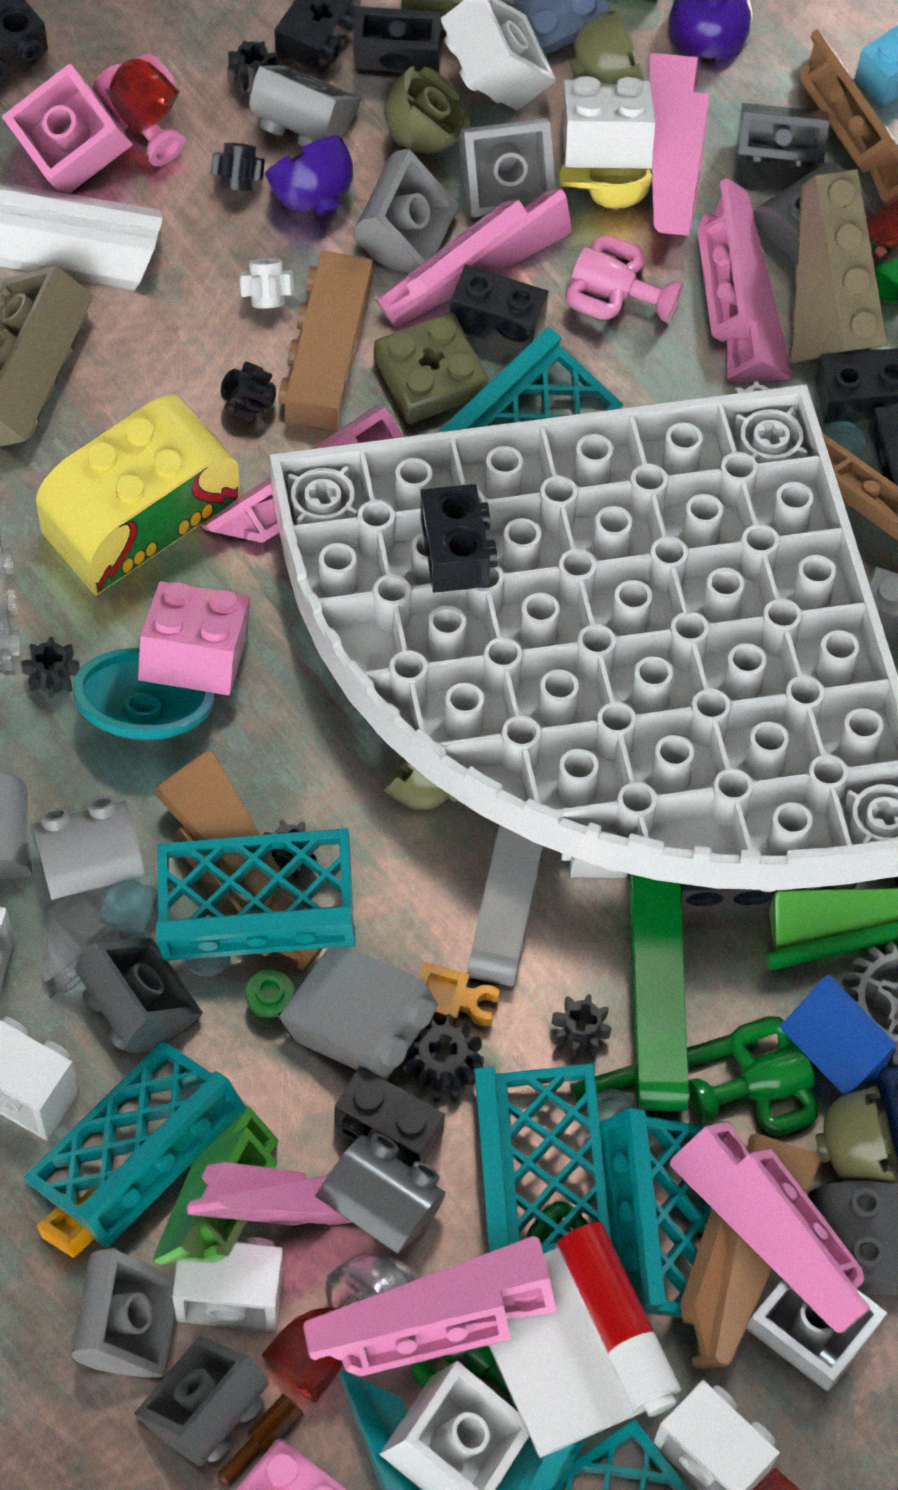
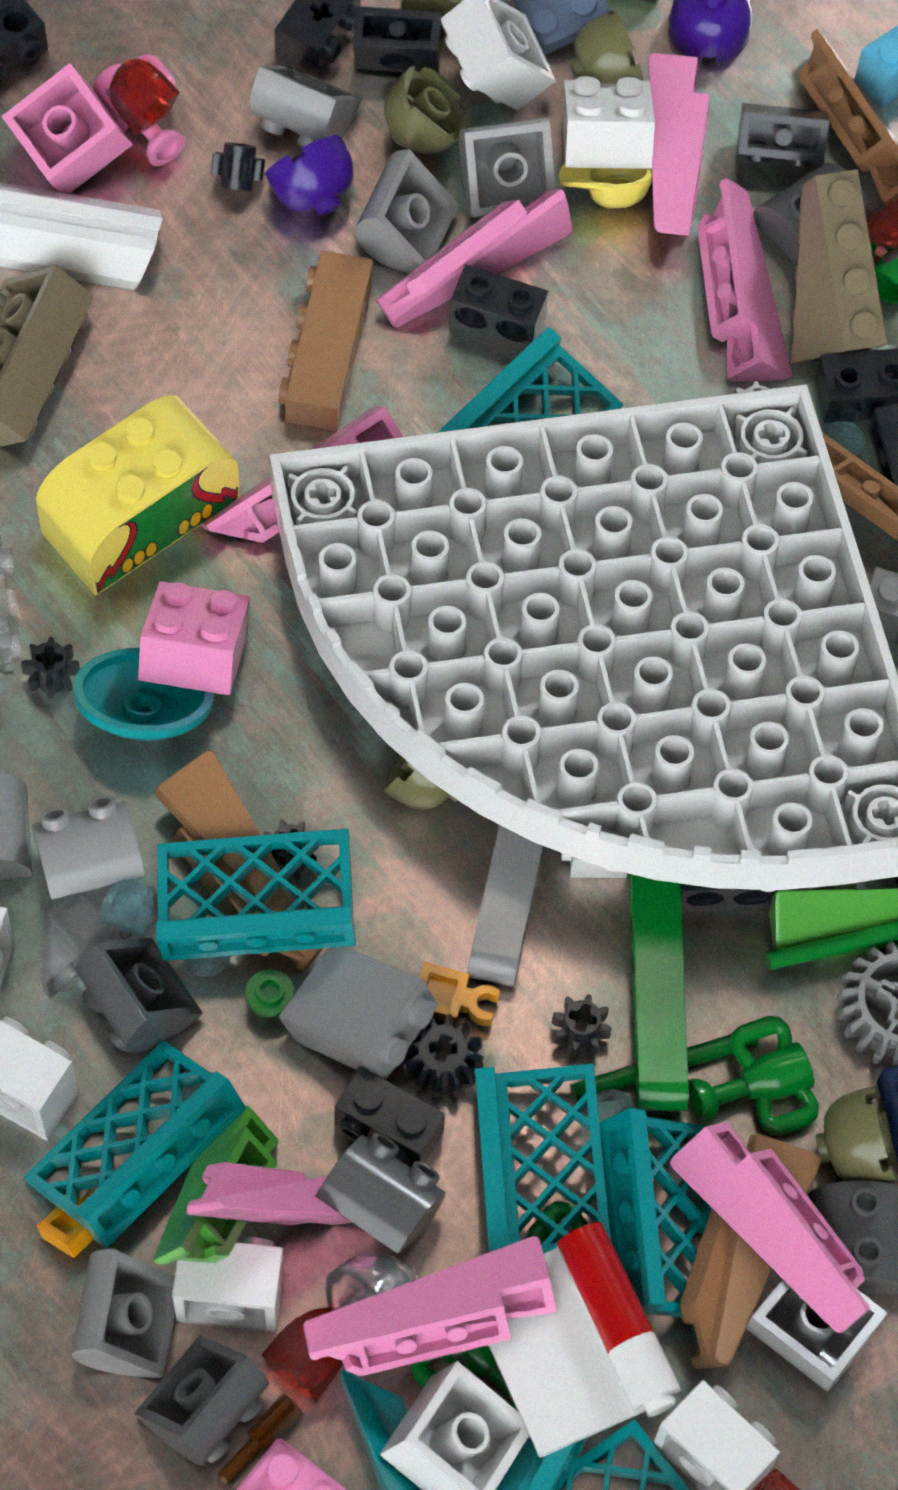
black gear [220,361,276,421] -> none
black gear [227,40,278,93] -> none
white gear [240,258,294,308] -> none
olive brick [374,312,489,424] -> none
black brick [420,484,498,593] -> none
bright pink piece [566,236,684,324] -> none
blue slope [779,974,897,1095] -> none

